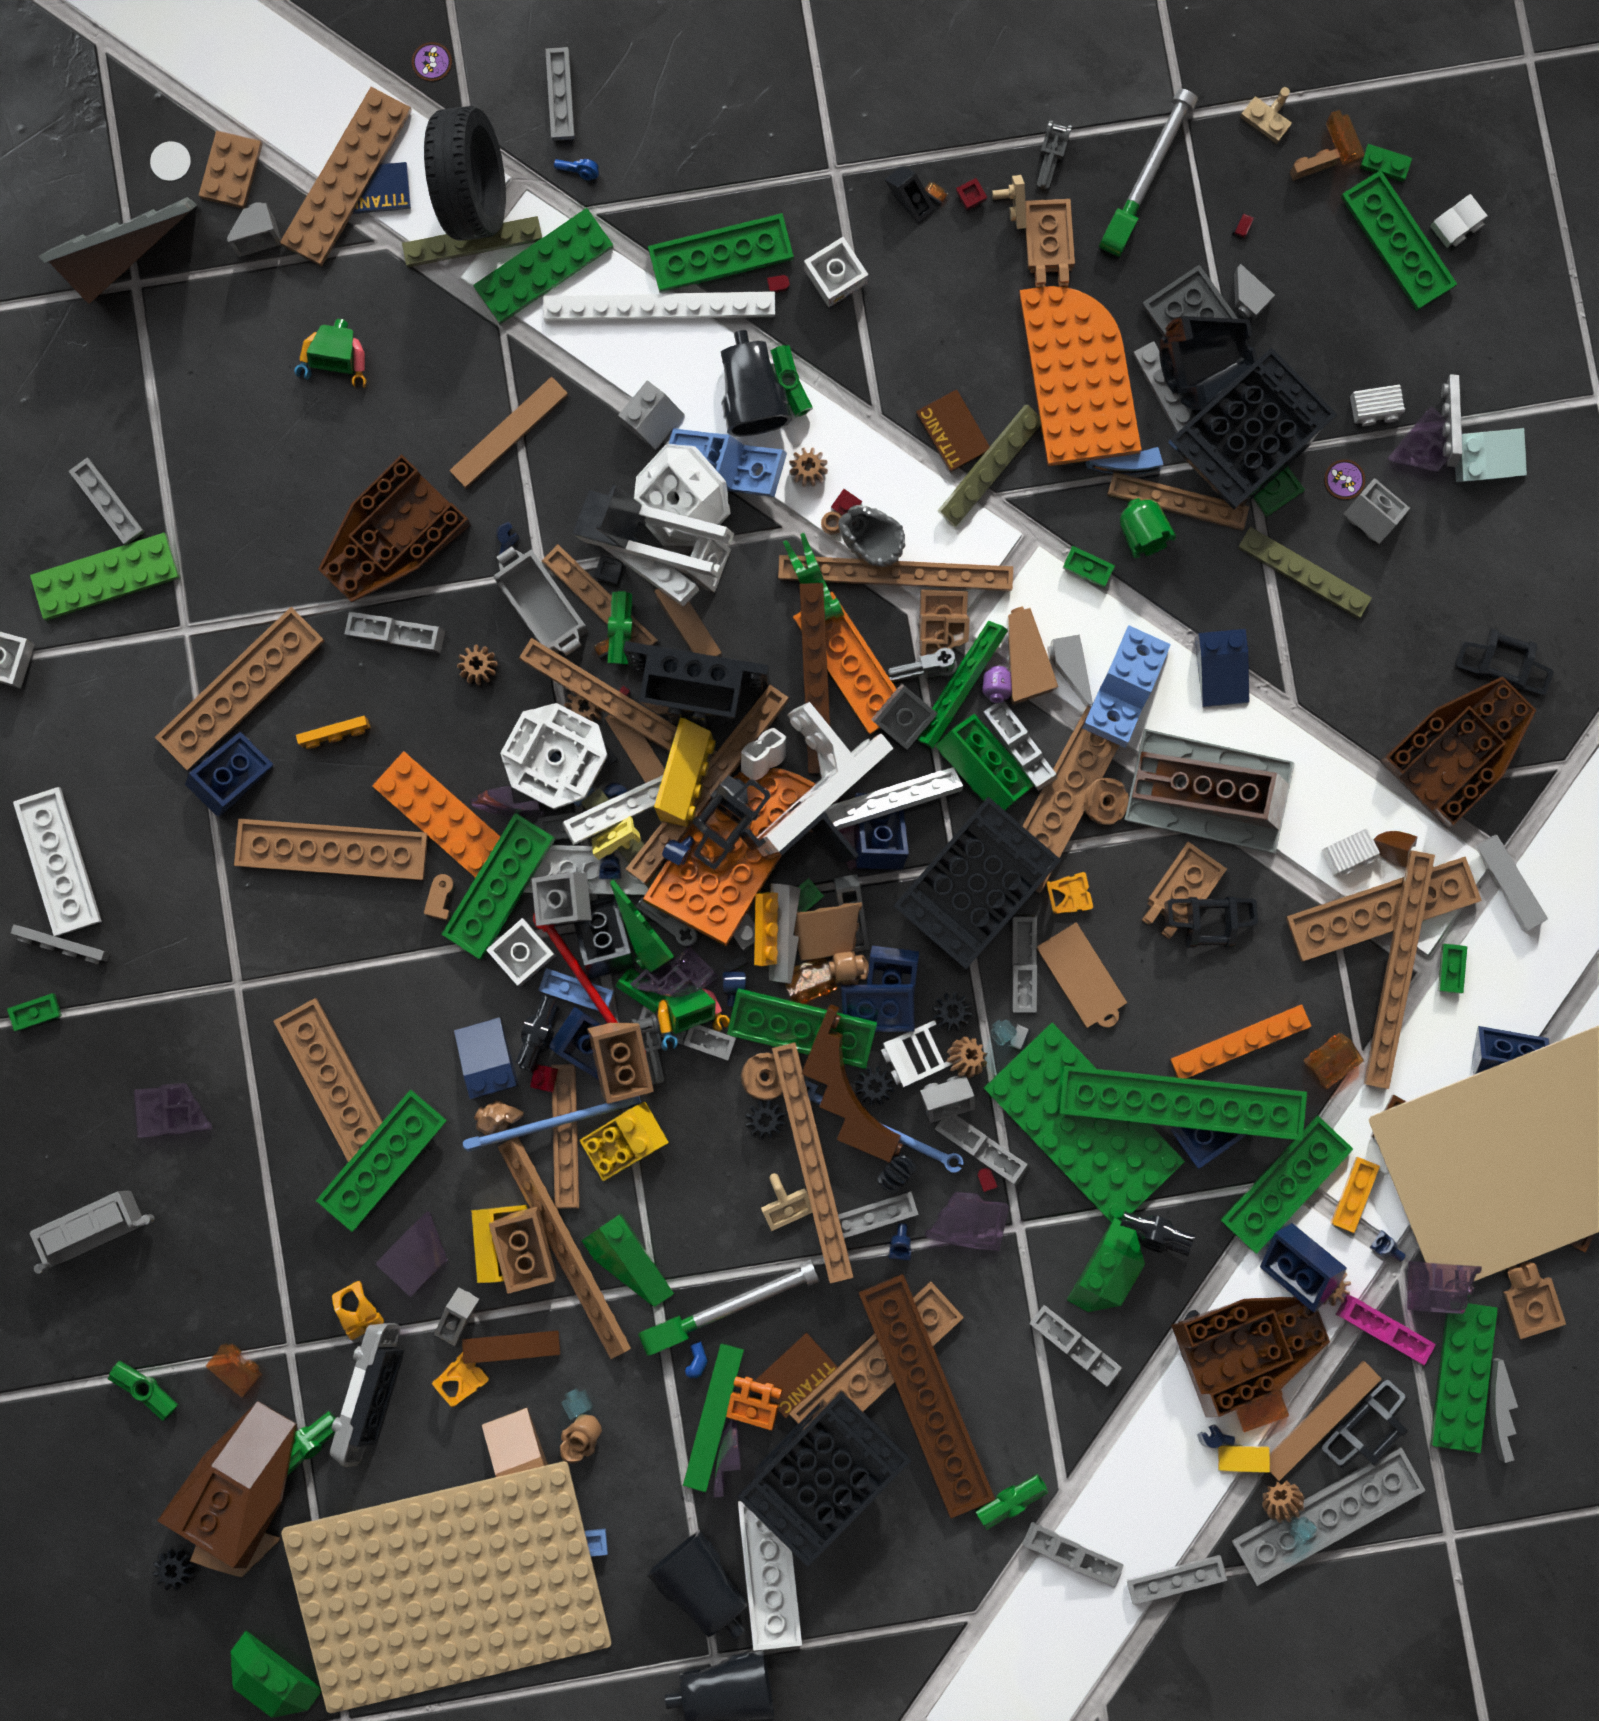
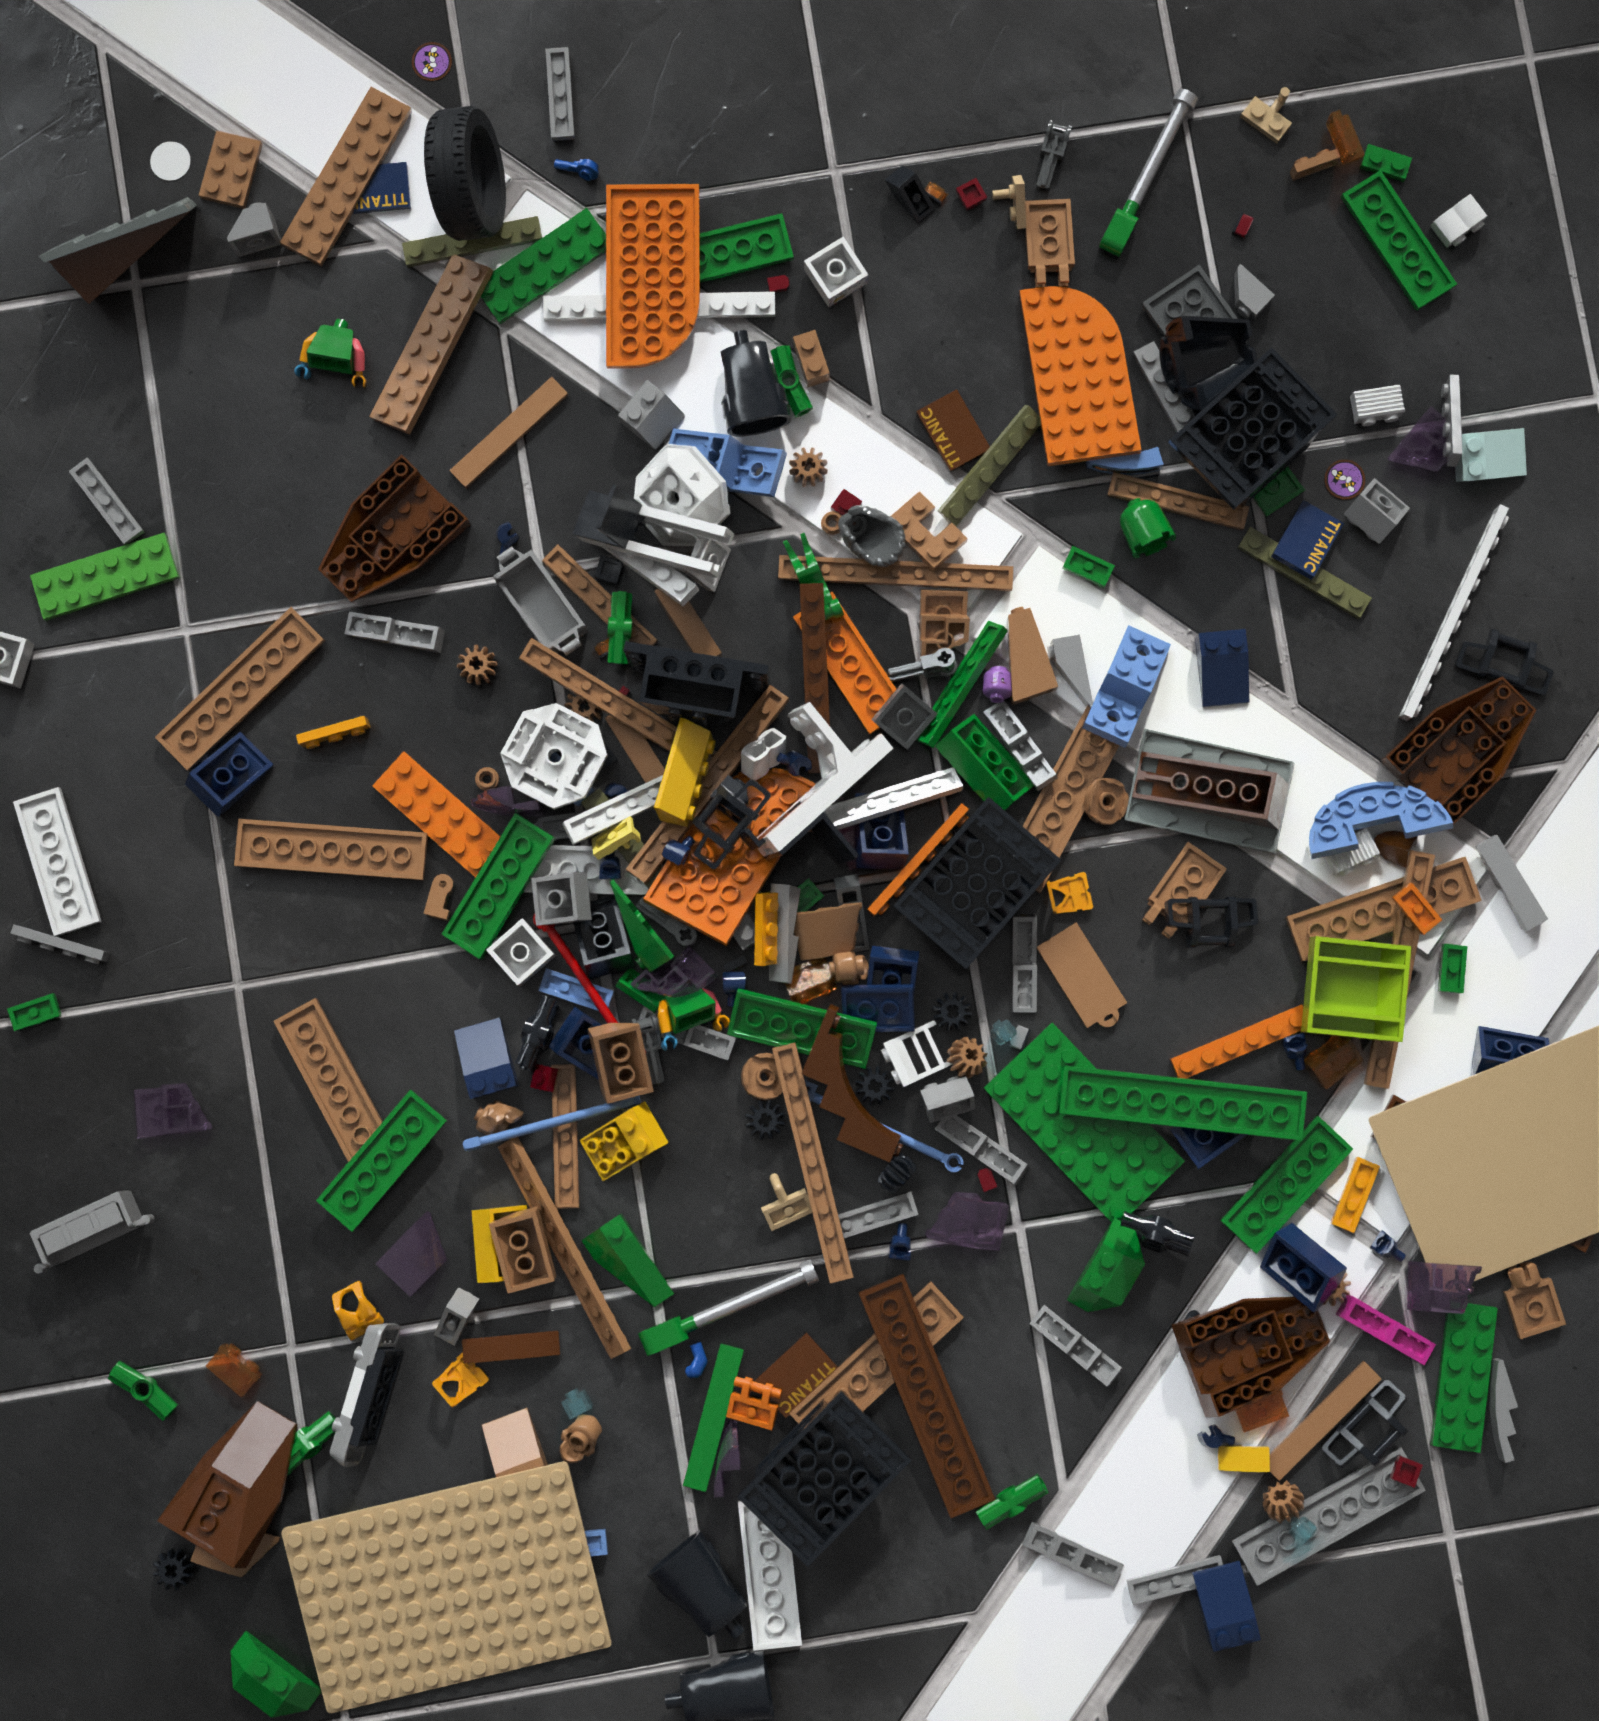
none -> medium nougat plate [369,255,493,435]
none -> medium nougat plate [475,767,499,791]
none -> orange plate [606,184,700,369]
none -> dark blue piece [776,750,812,776]
none -> medium nougat brick [793,330,830,388]
none -> orange plate [867,803,969,917]
none -> medium nougat plate [891,491,968,571]
none -> dark blue slope [1192,1561,1261,1652]
none -> dark blue tile [1271,500,1344,580]
none -> dark blue piece [1282,1033,1307,1070]
none -> lime slope [1301,936,1411,1042]
none -> medium blue plate [1309,782,1453,860]
none -> dark red plate [1390,1455,1423,1488]
none -> orange plate [1392,883,1442,935]
none -> white plate [1398,504,1509,721]

